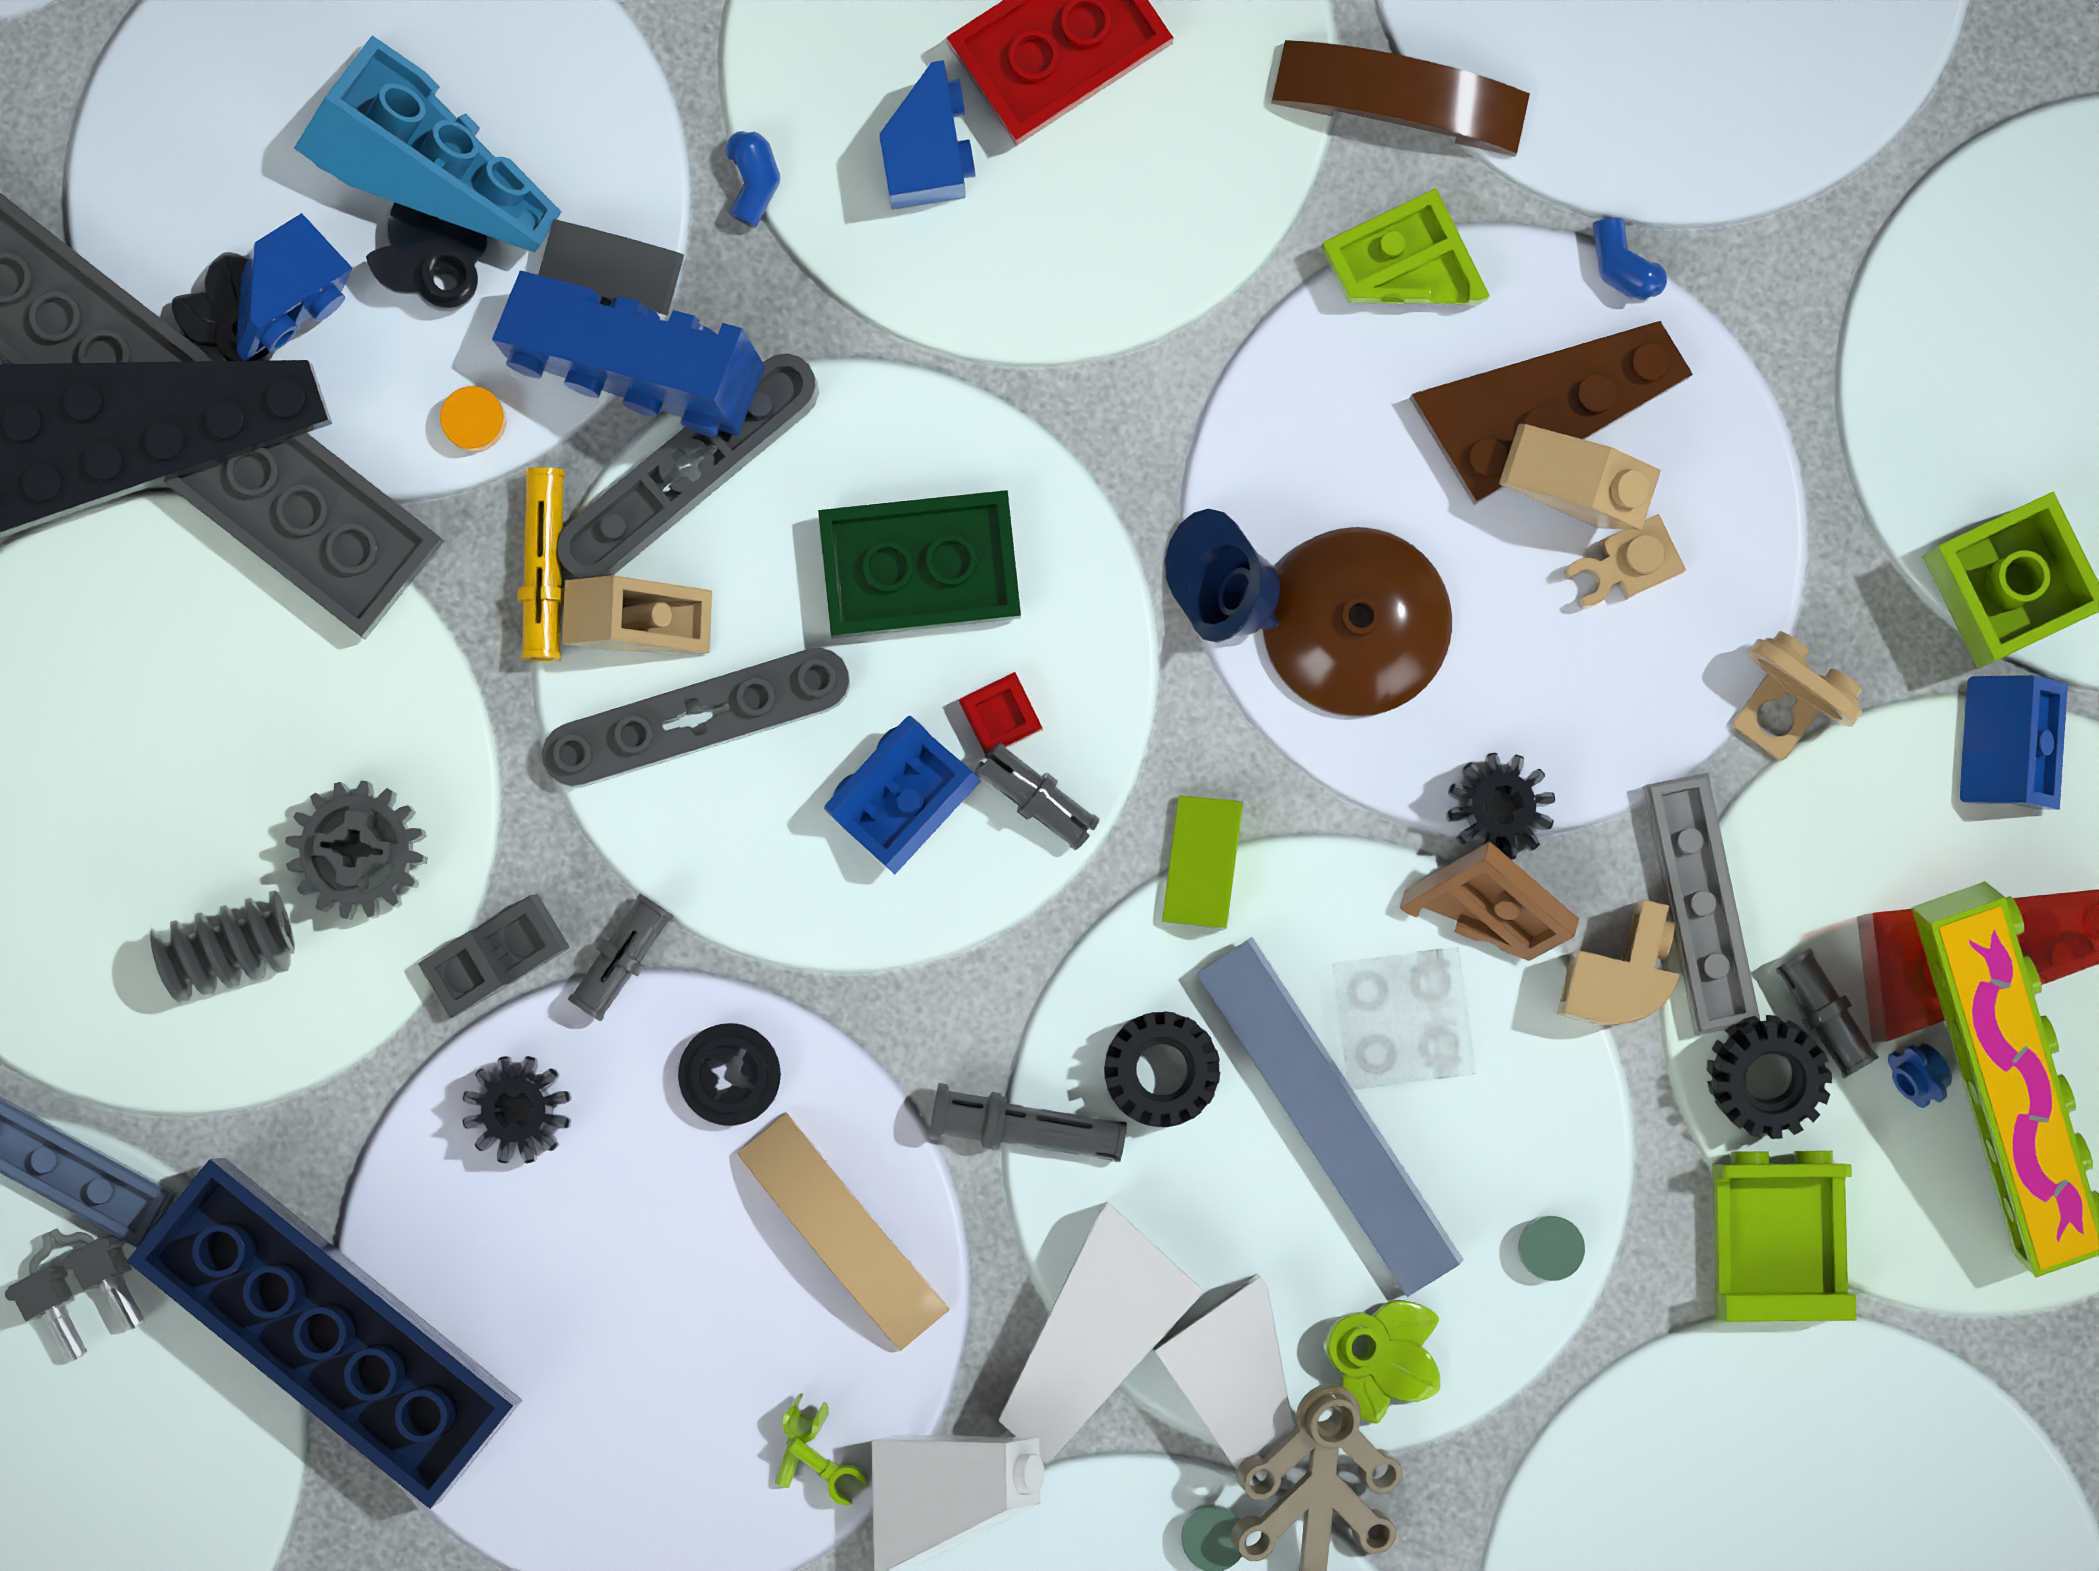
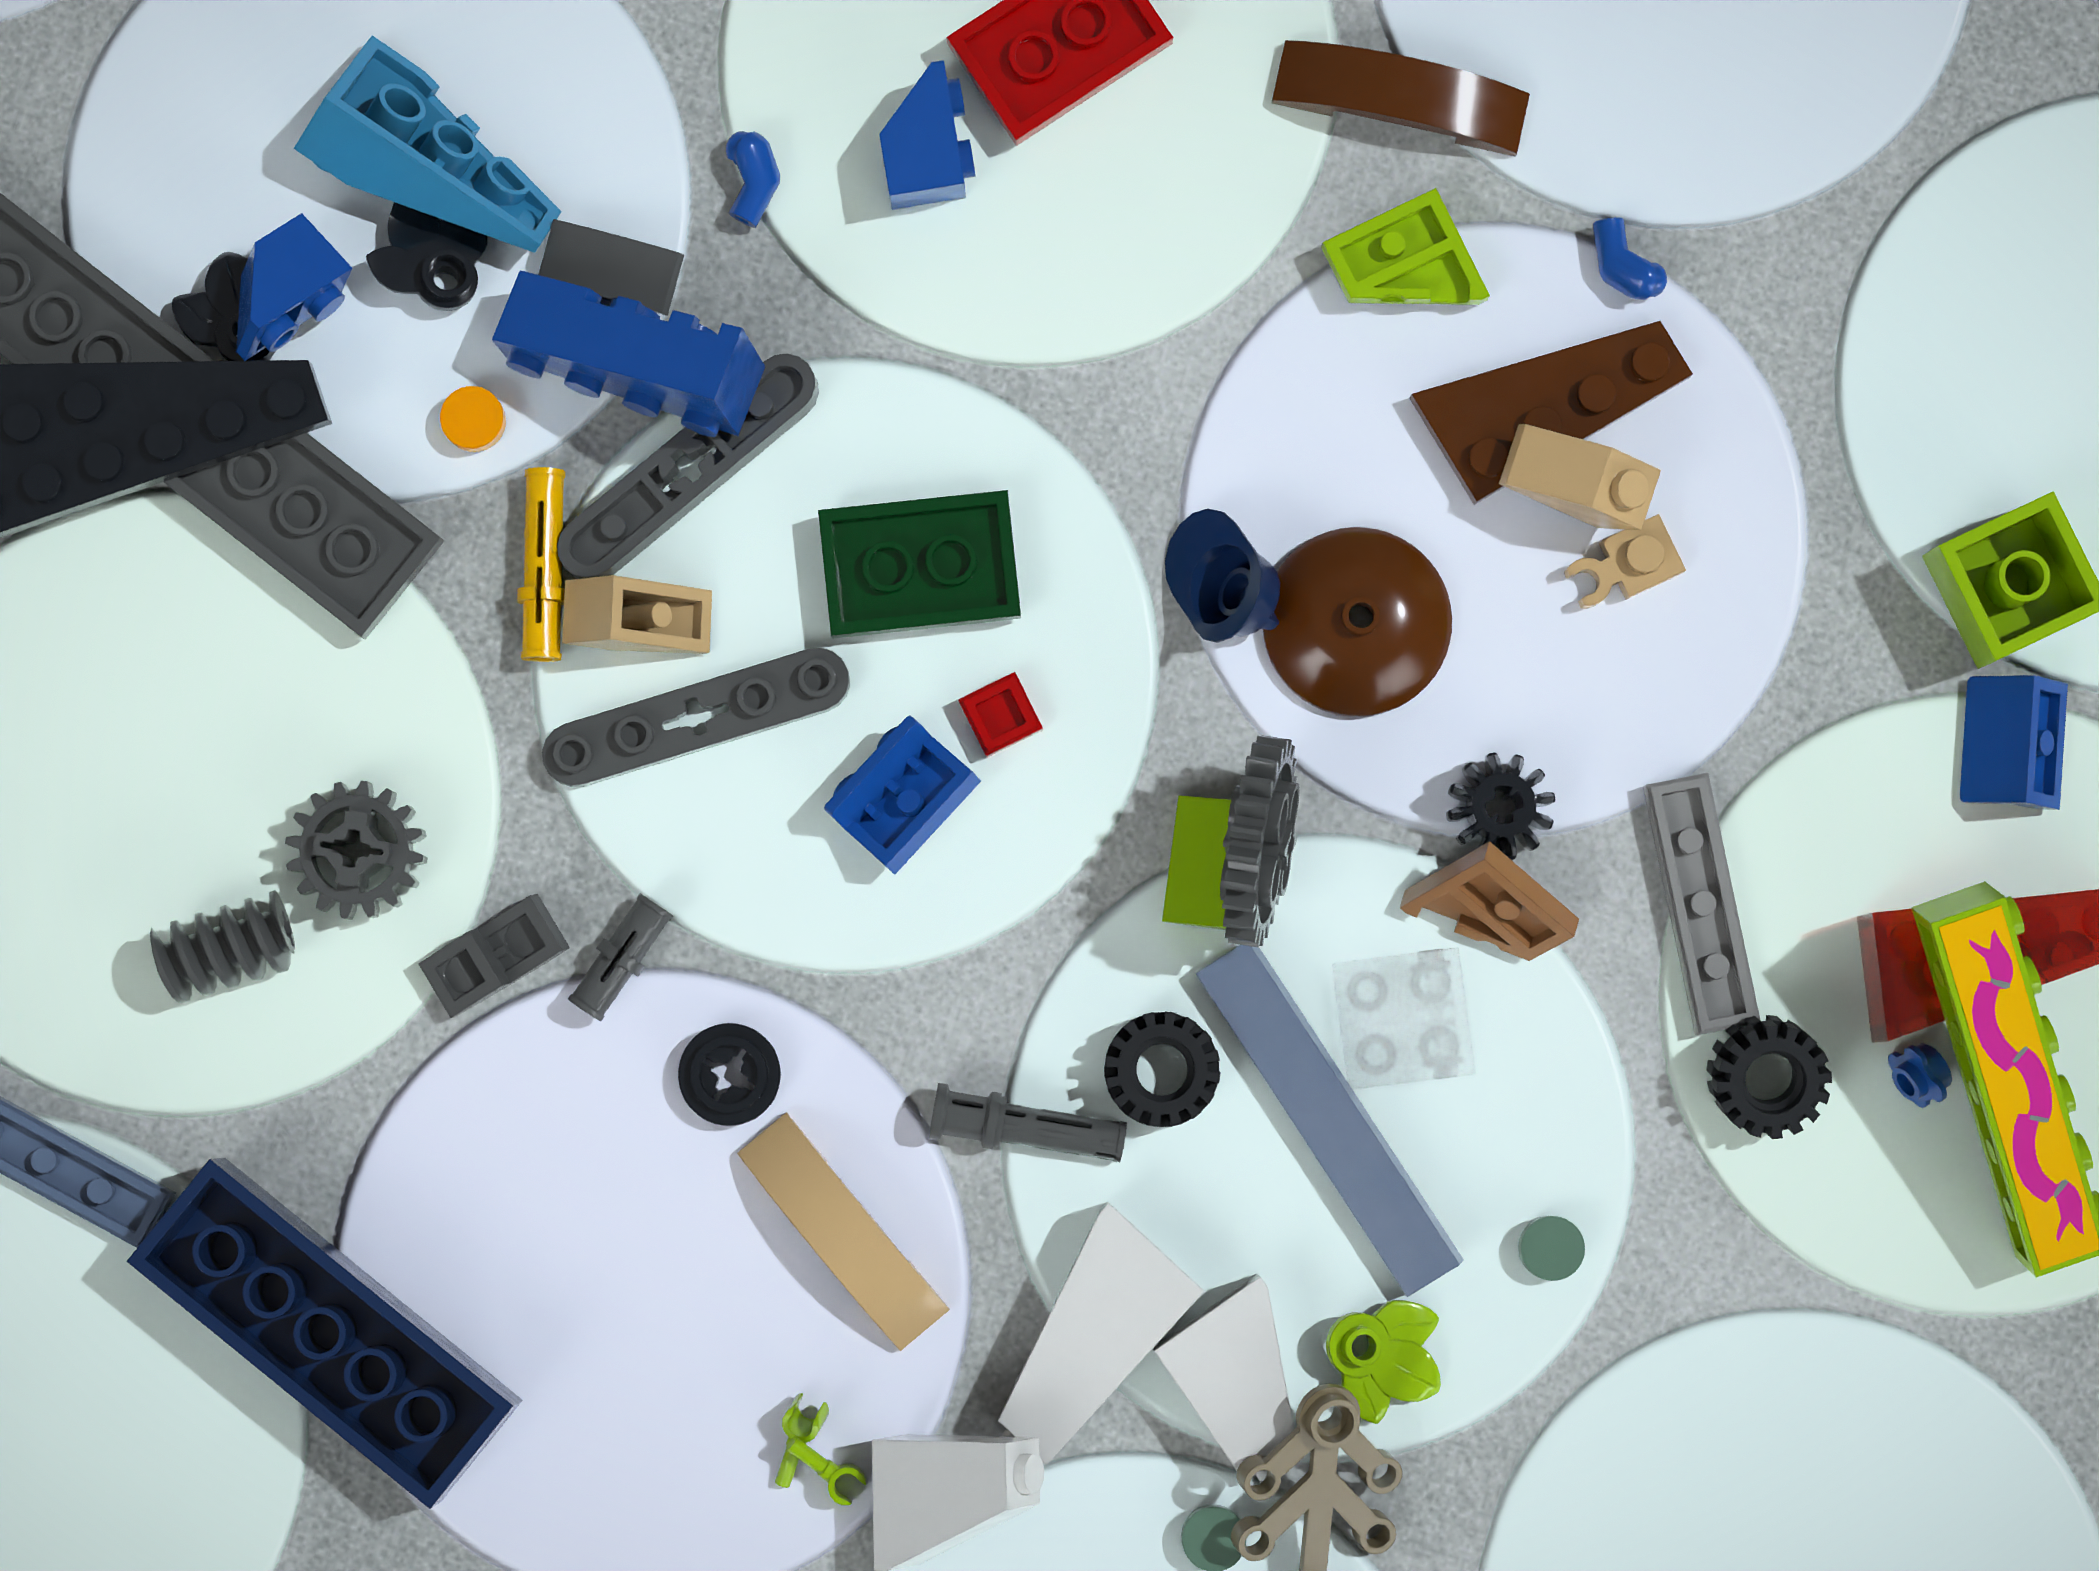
piece [5,1228,145,1362] -> none
black gear [462,1056,572,1164] -> none
dark grey pin [974,741,1100,851] -> none
tan brick [1557,900,1680,1025] -> none
lime panel [1712,1151,1857,1322] -> none
tan bracket [1732,631,1862,761] -> none
dark grey pin [1775,948,1879,1079] -> none
none -> dark grey gear [1220,735,1300,948]

